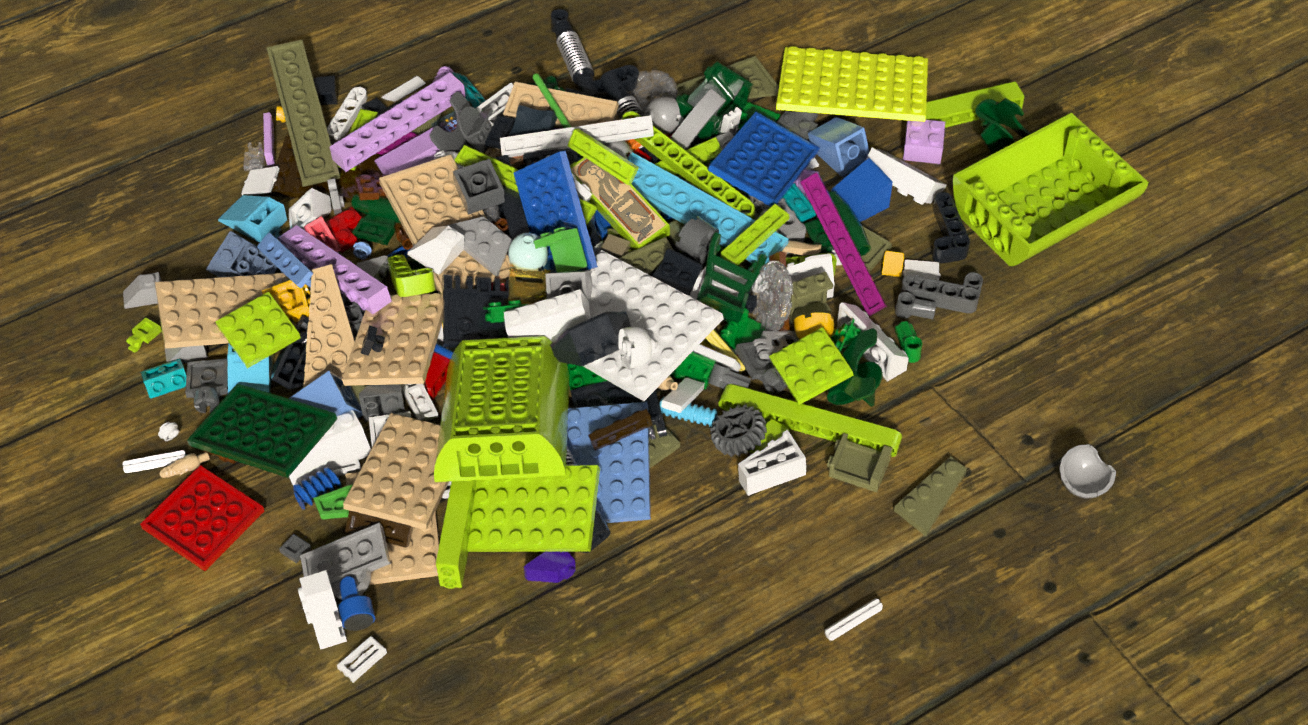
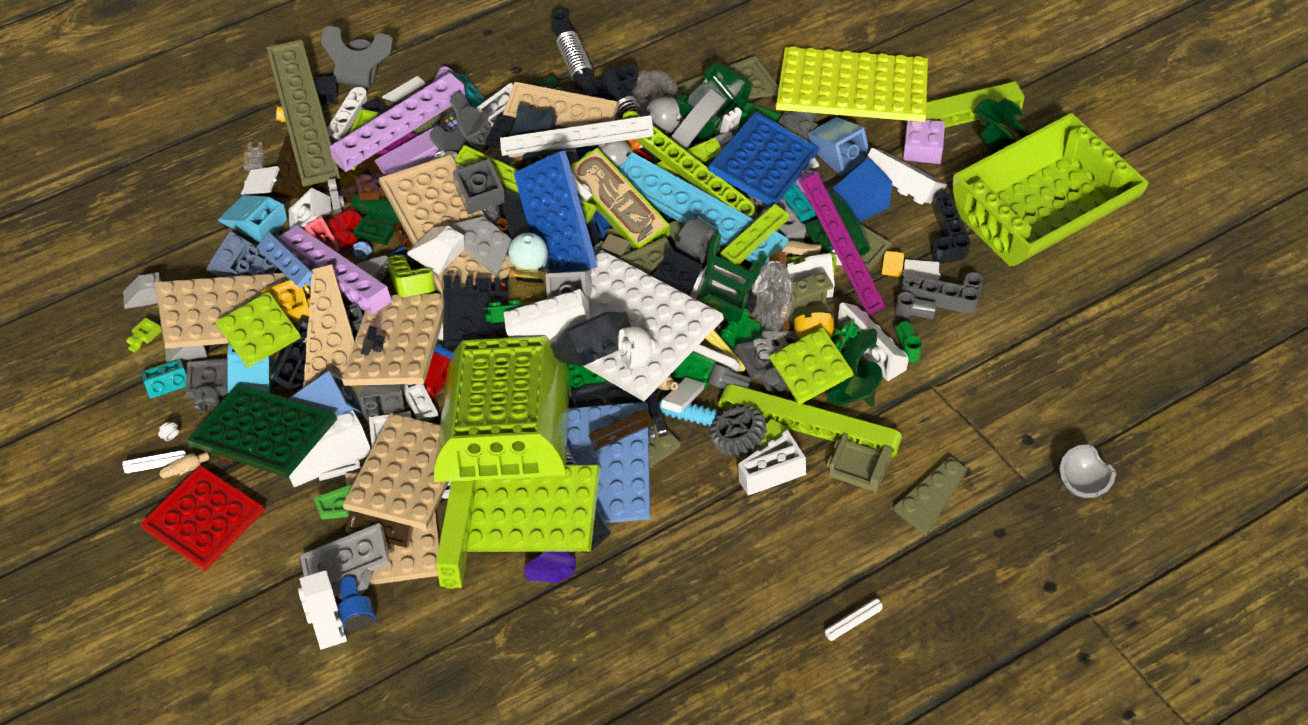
lavender tile [264,113,275,166] -> none
dark grey tile [279,534,311,564] -> none
blue piece [293,467,342,510] -> none
white tile [337,636,387,682] -> none
bright green piece [533,73,572,128] -> none
bright green bracket [533,227,587,272] -> none
lime plate [567,129,639,185] -> none
none -> dark grey piece [321,26,393,89]

